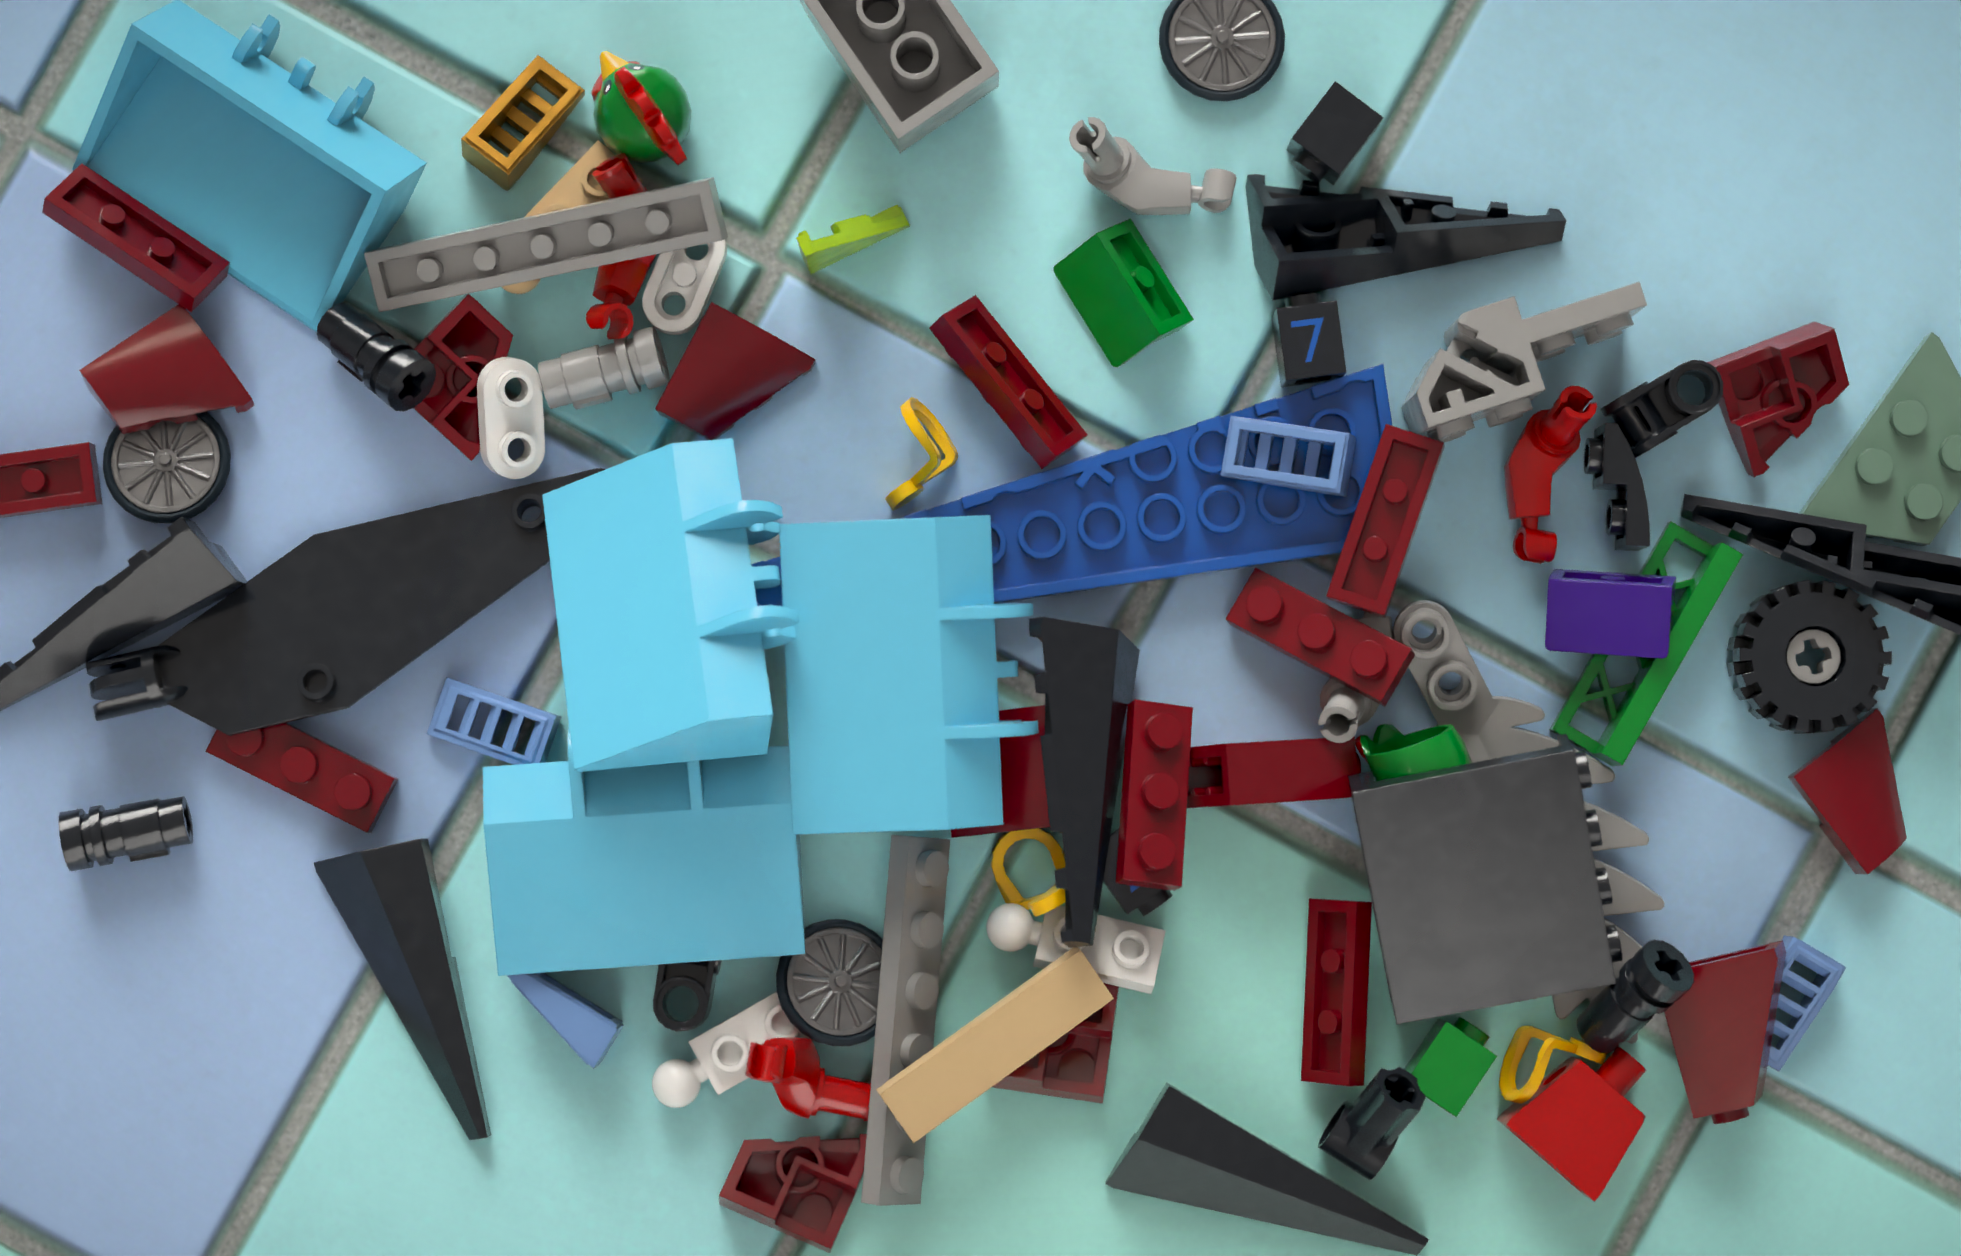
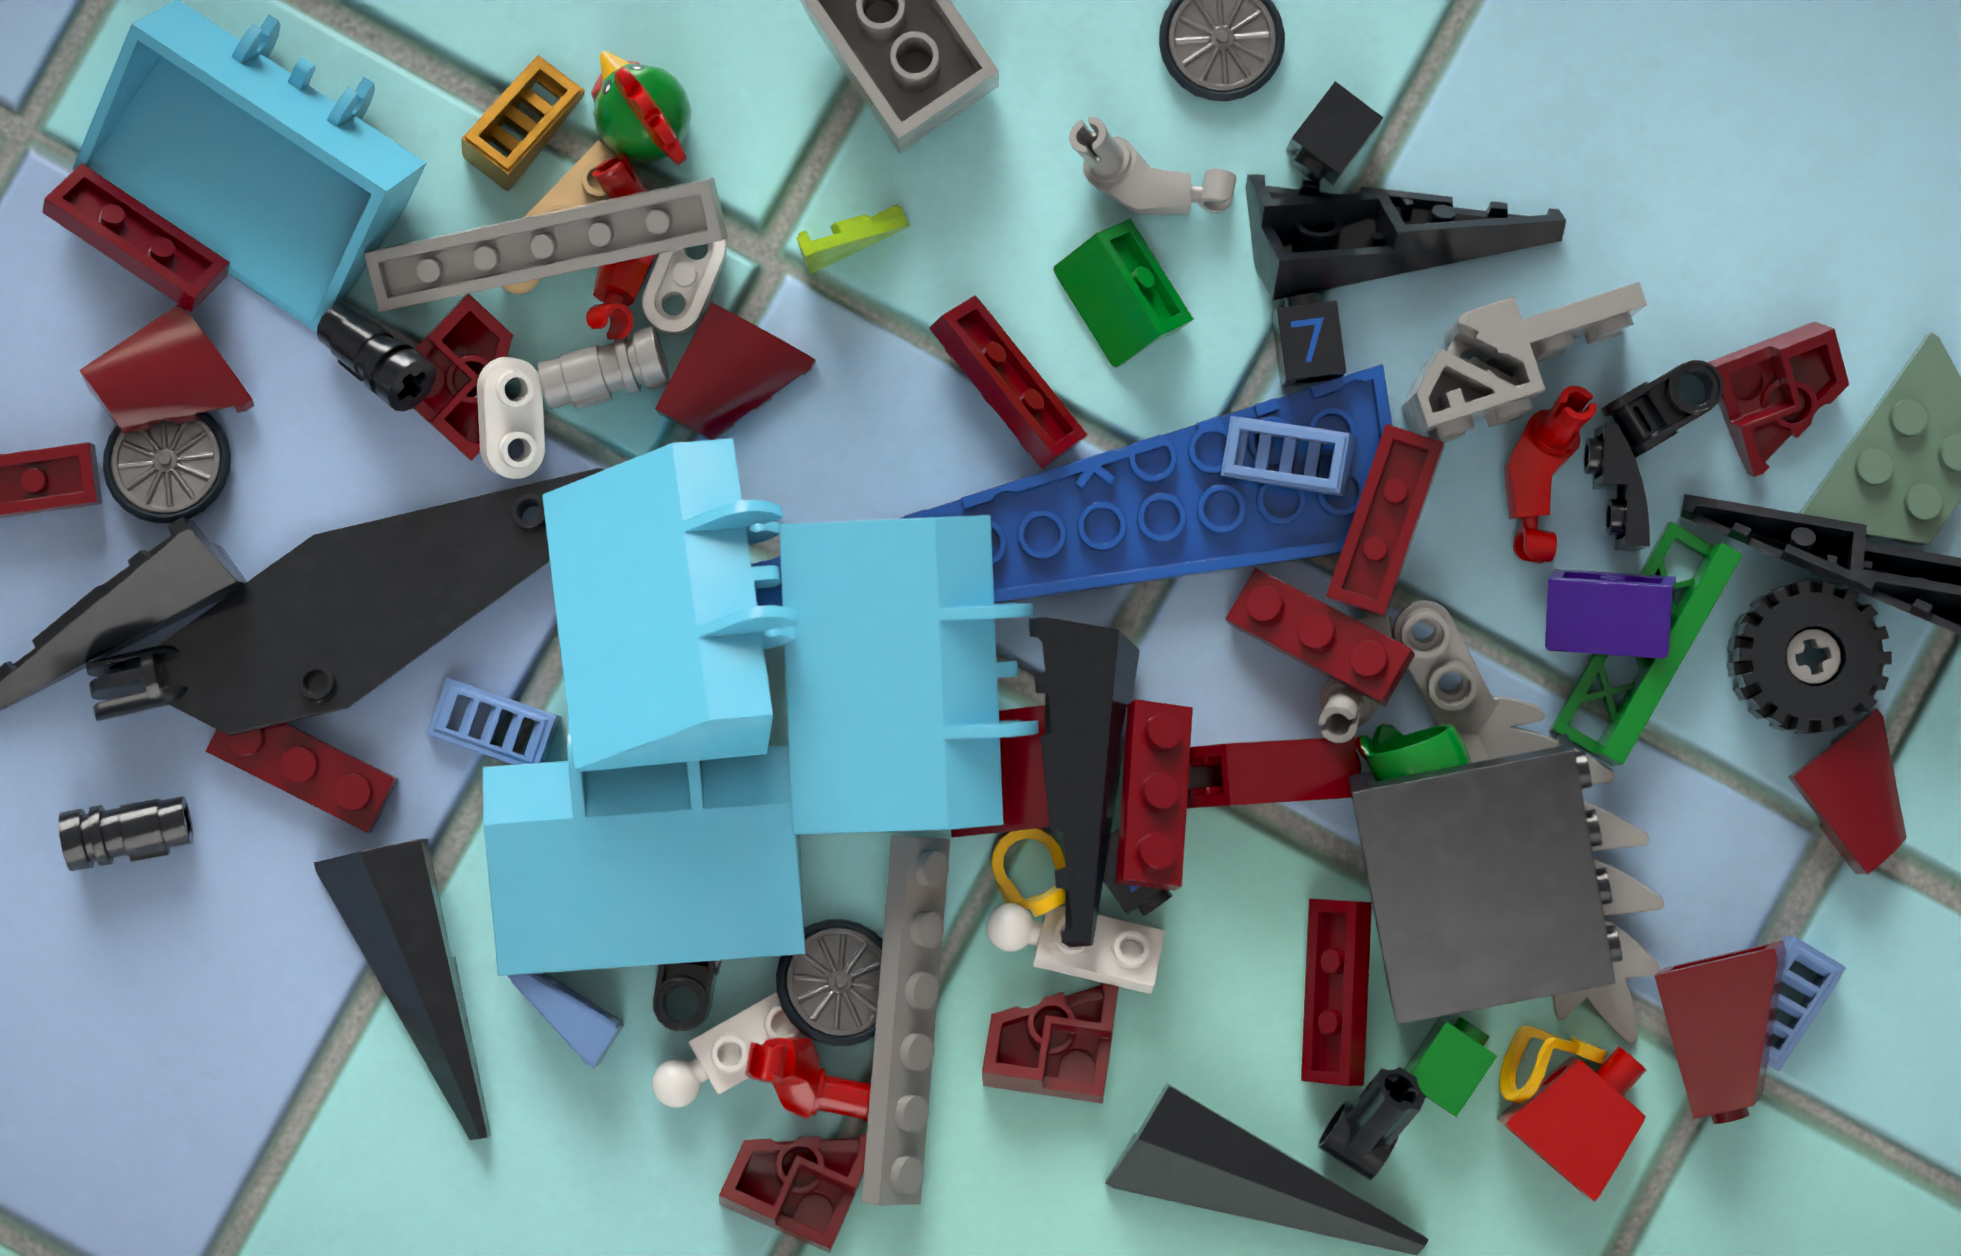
tan tile [876,947,1114,1143] -> none
yellow piece [885,397,958,511] -> none
black axle [1577,940,1694,1054] -> none

